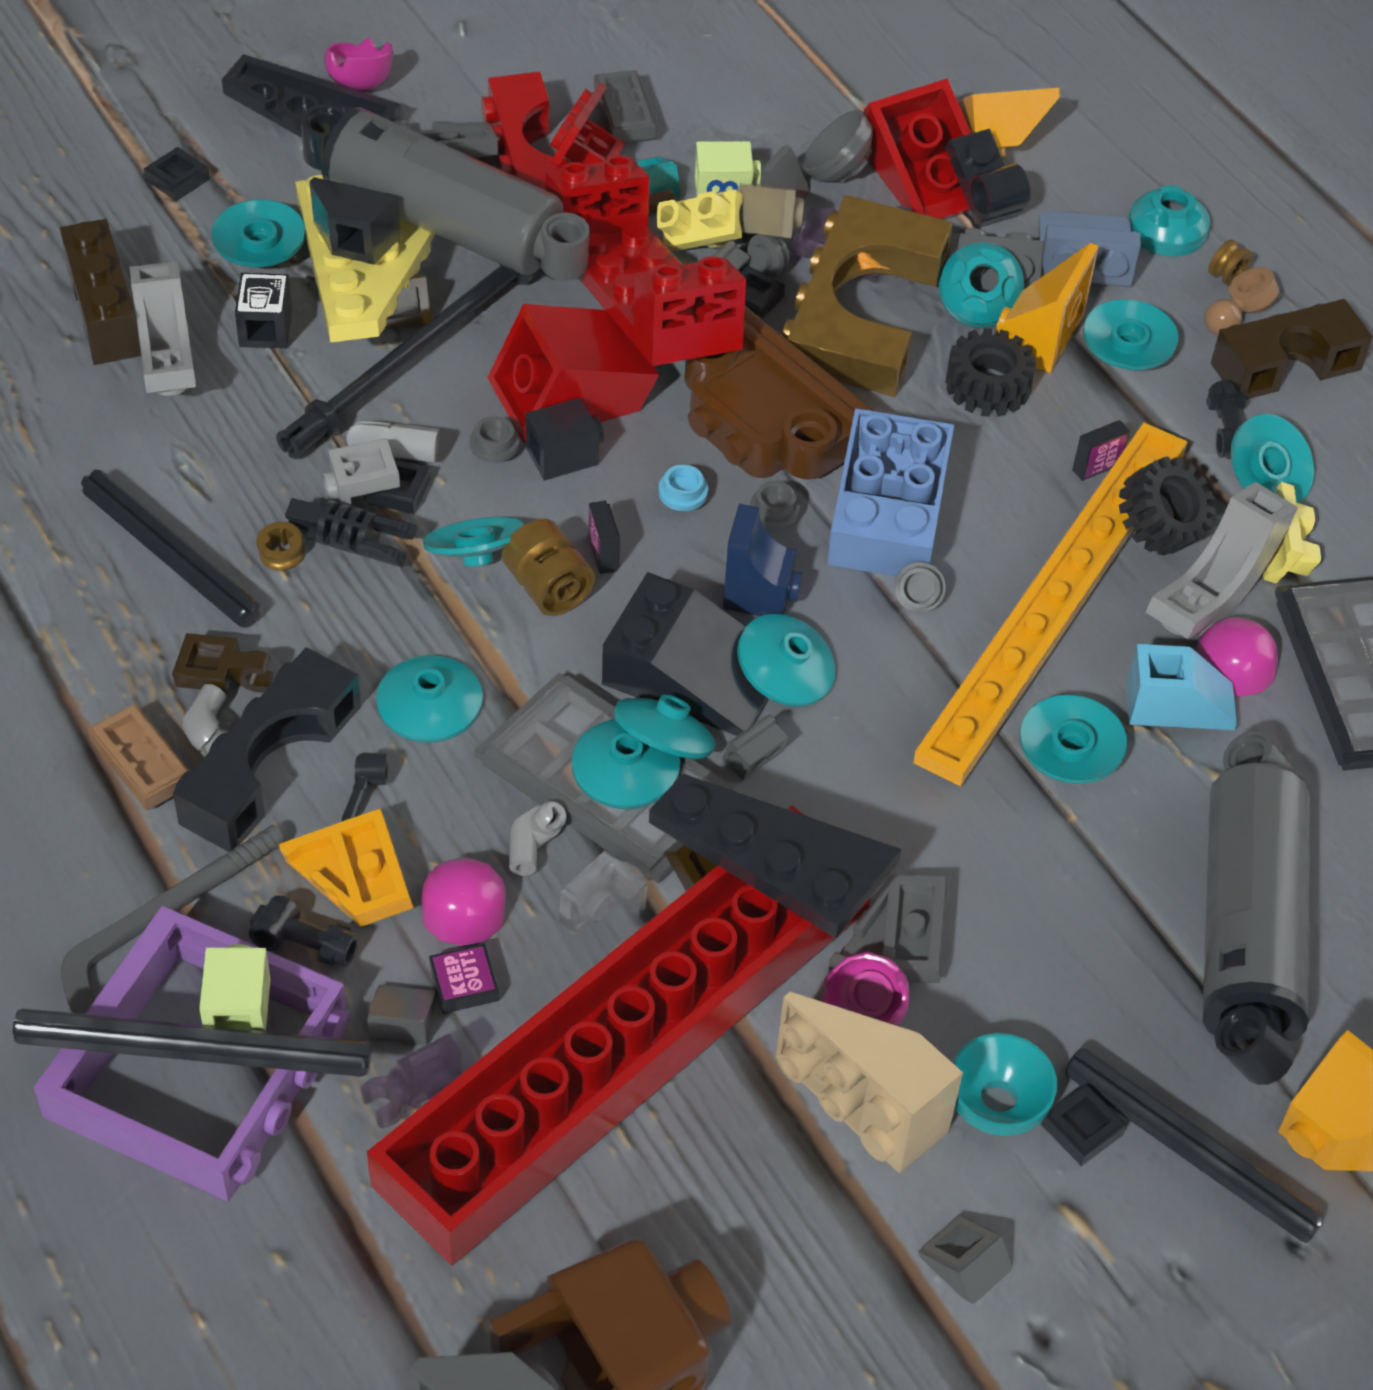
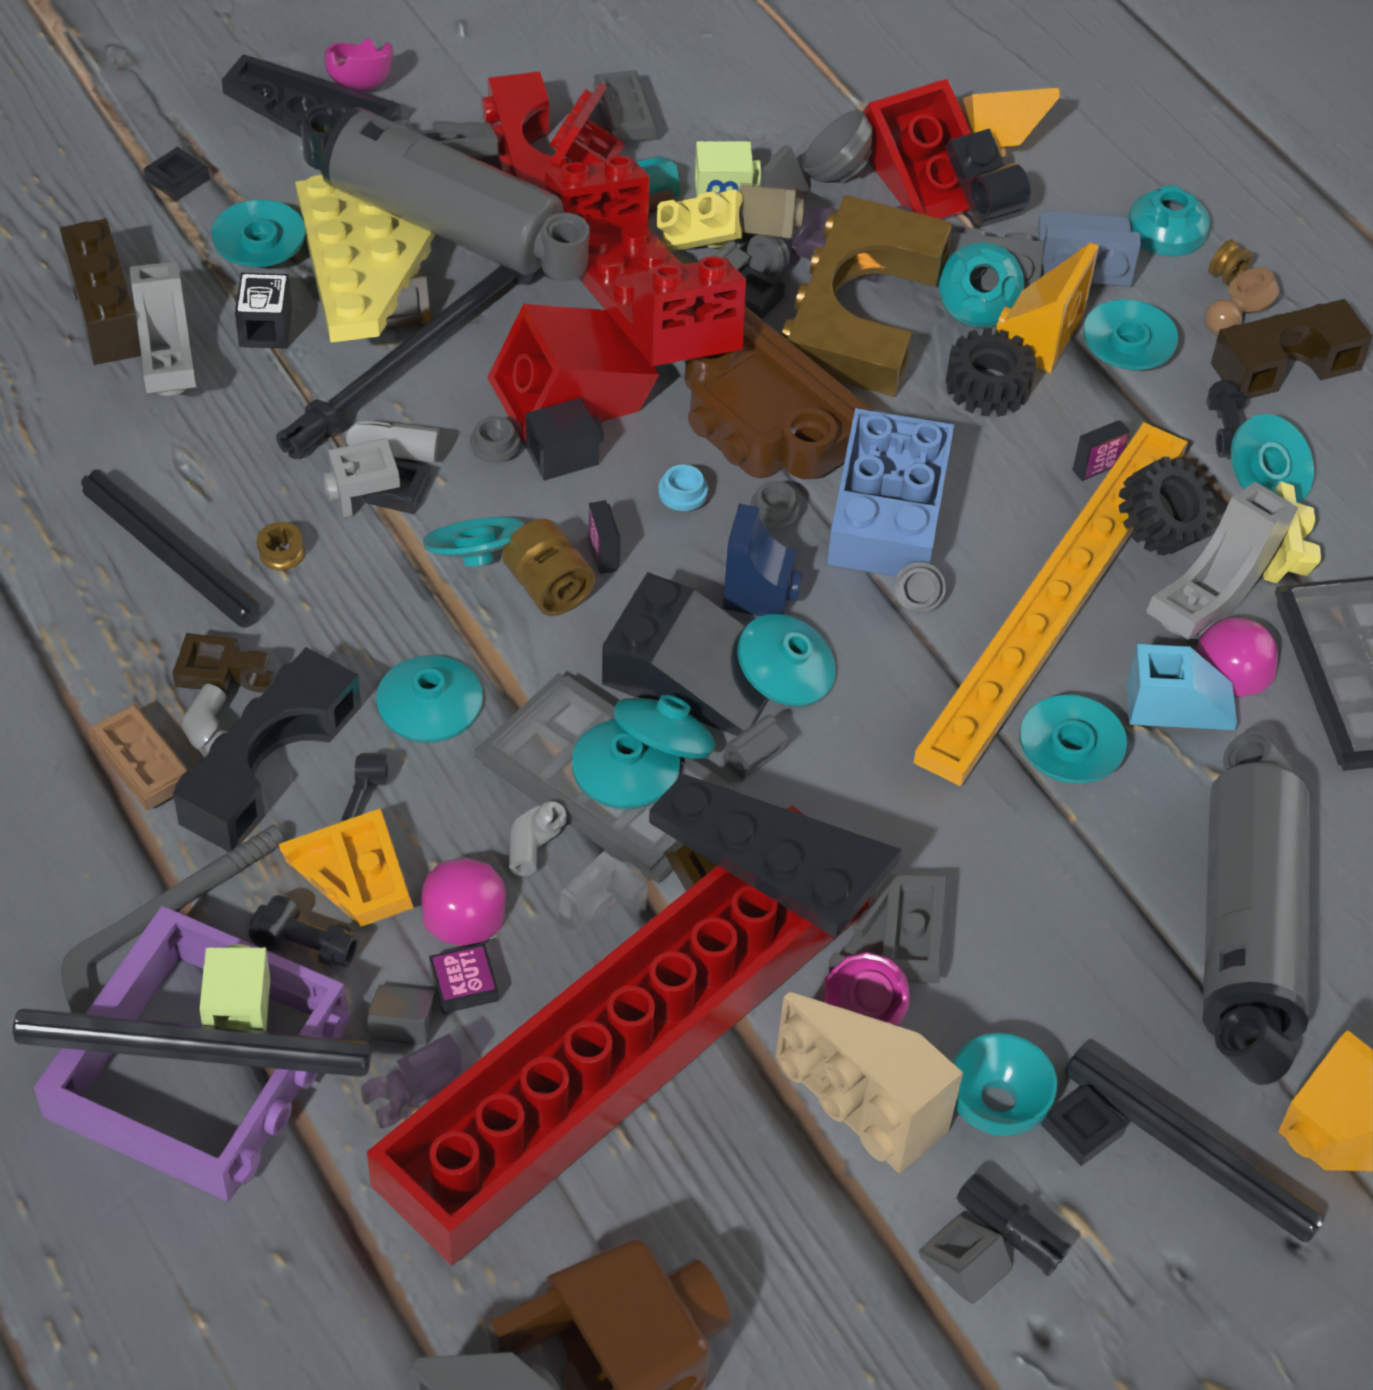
black hinge [285,498,418,568] -> none
black slope [309,177,401,265] -> none
none -> black axle [956,1174,1072,1277]

